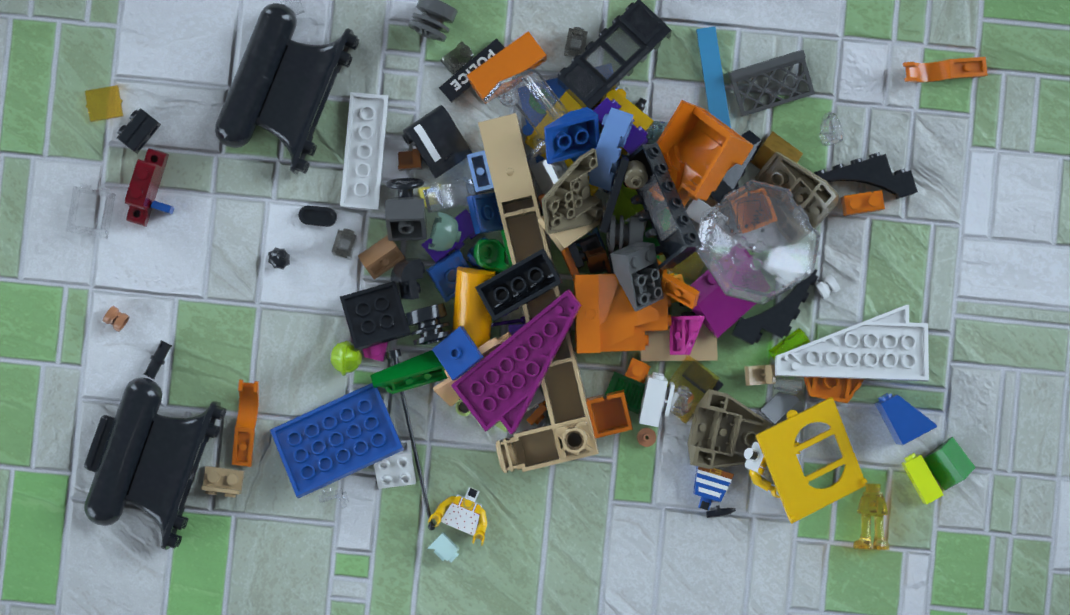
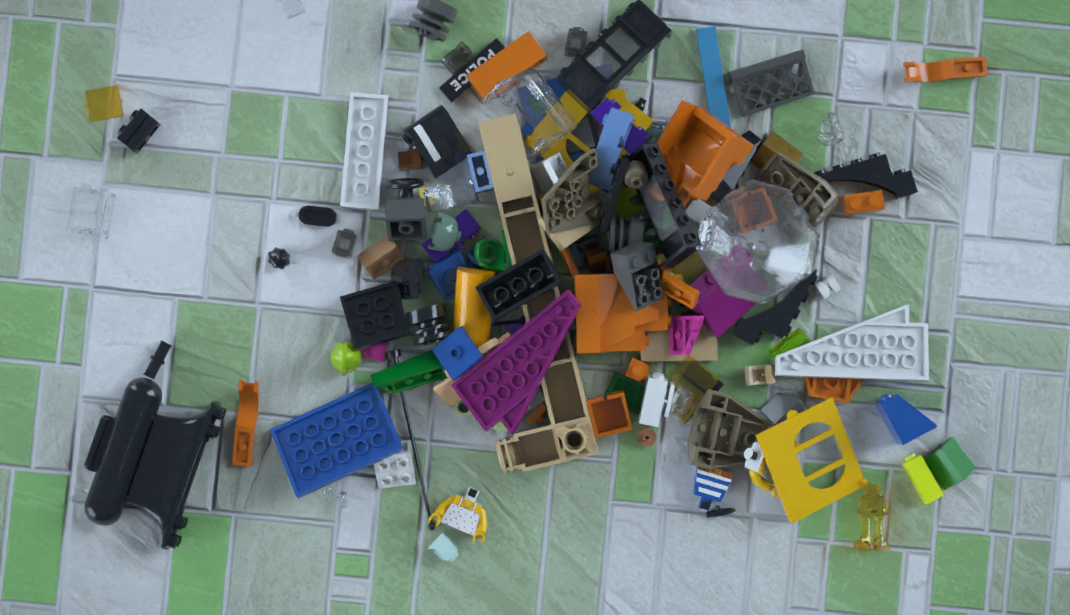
nougat wheel [102,305,130,332] -> none
dark red brick [125,148,169,227] -> none
blue tile [151,201,174,214] -> none
tan bracket [201,466,245,498] -> none
black piece [215,3,360,174] -> none
blue plate [466,192,504,235] -> none
blue slope [544,107,600,164] -> none

